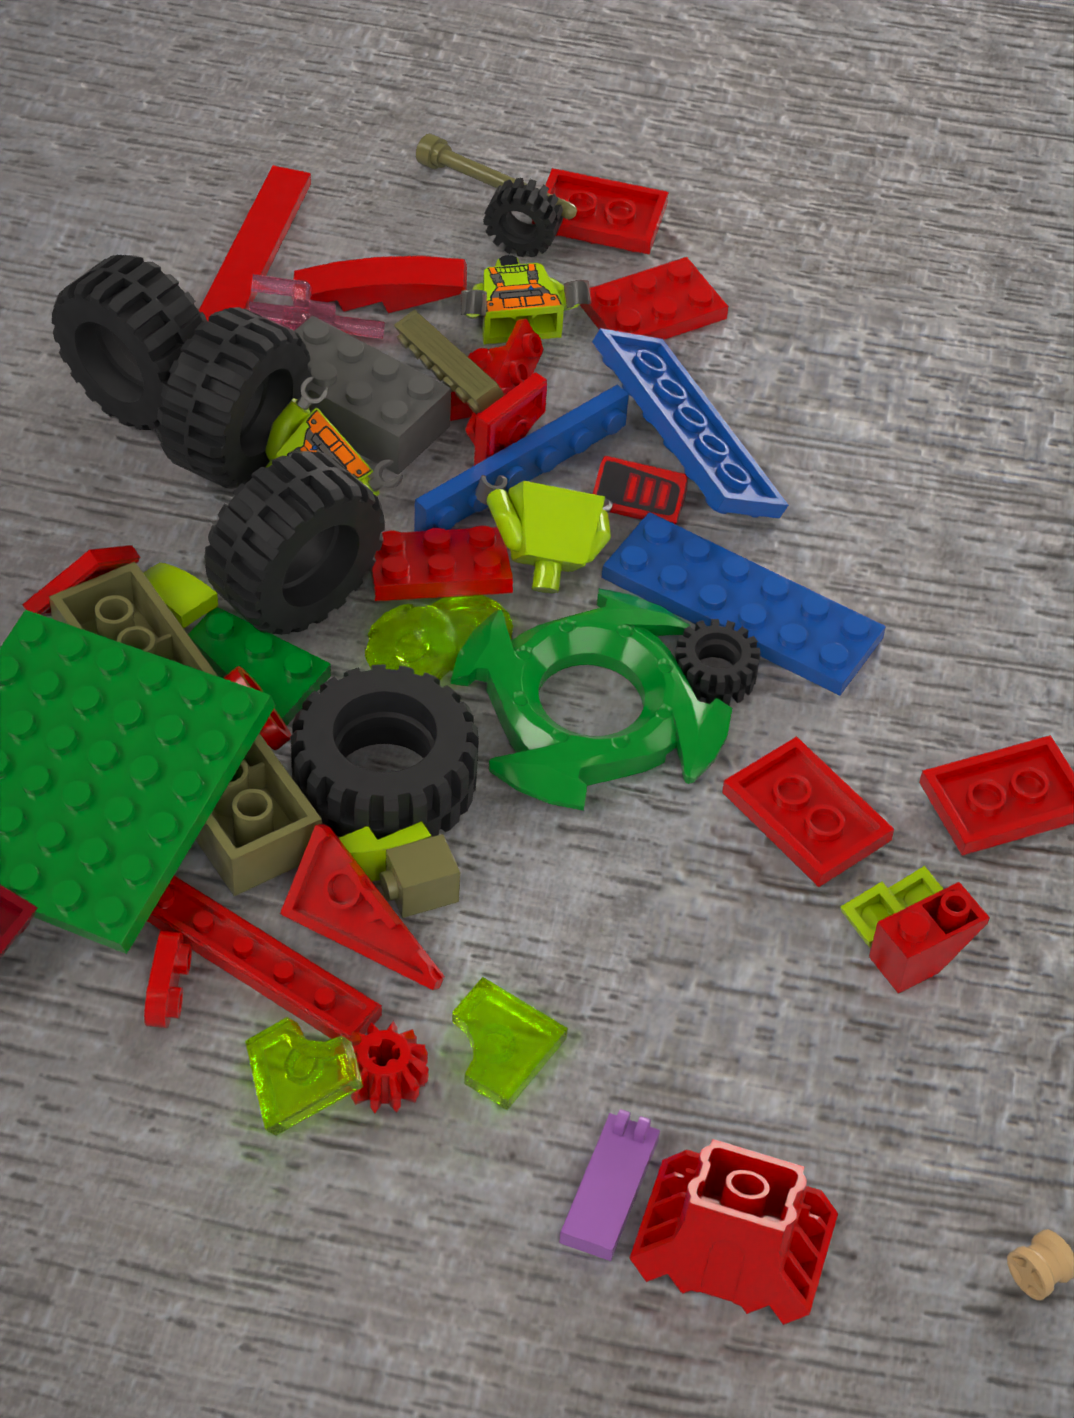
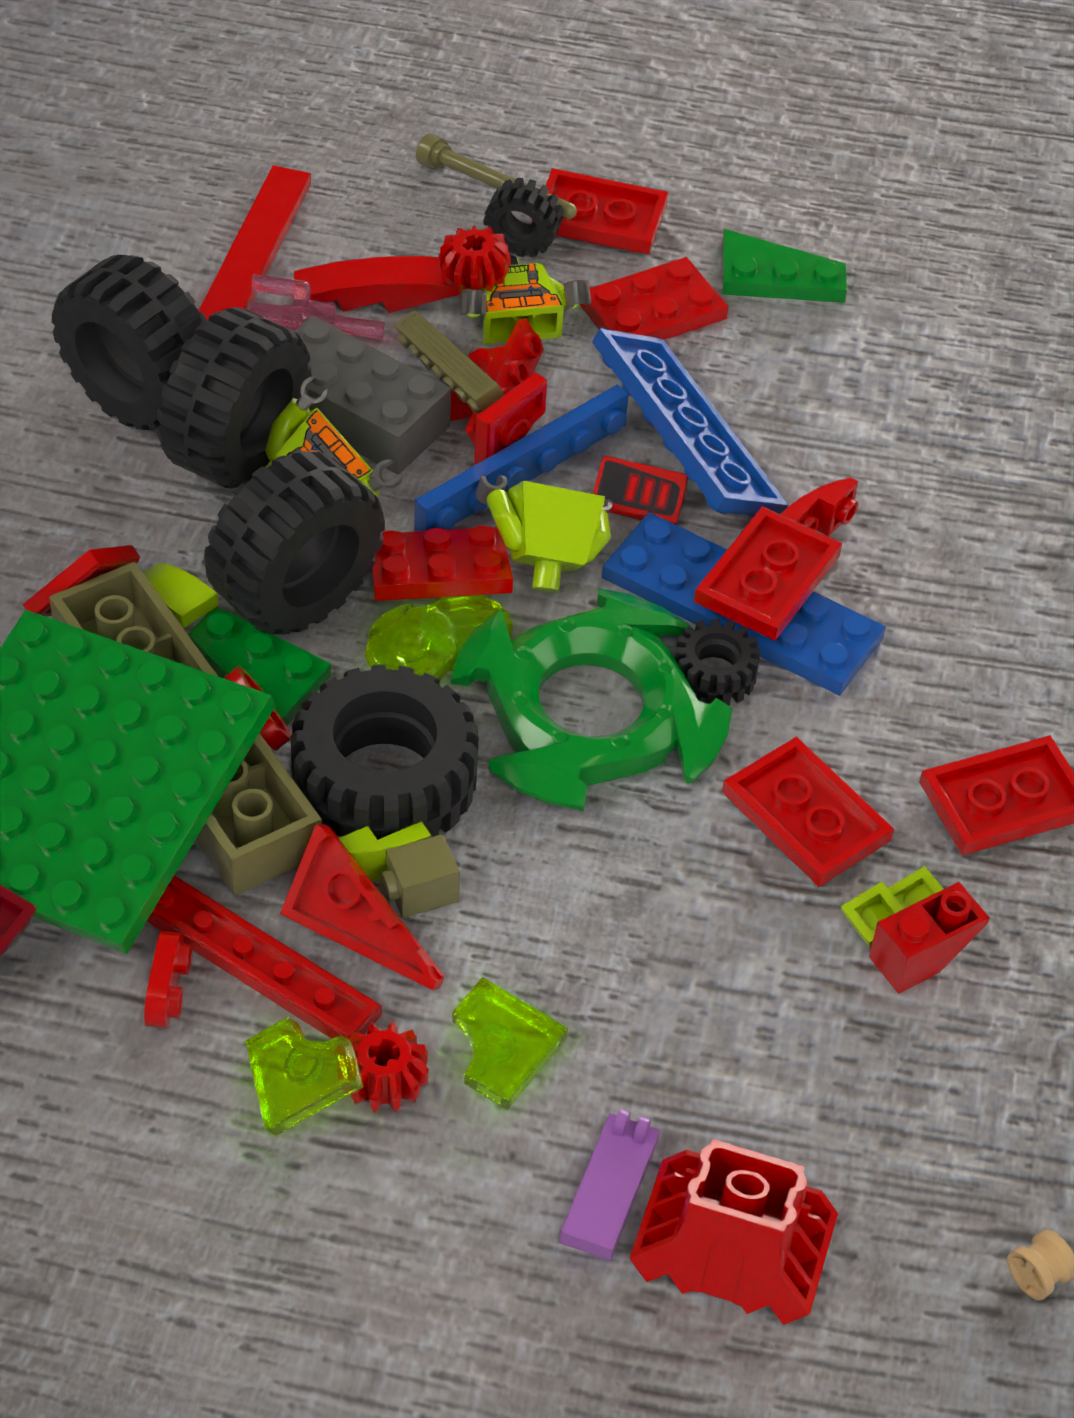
none -> red gear [438,225,511,292]
none -> red plate [694,506,842,641]
none -> green wing [722,229,847,303]
none -> red slope [780,477,858,537]

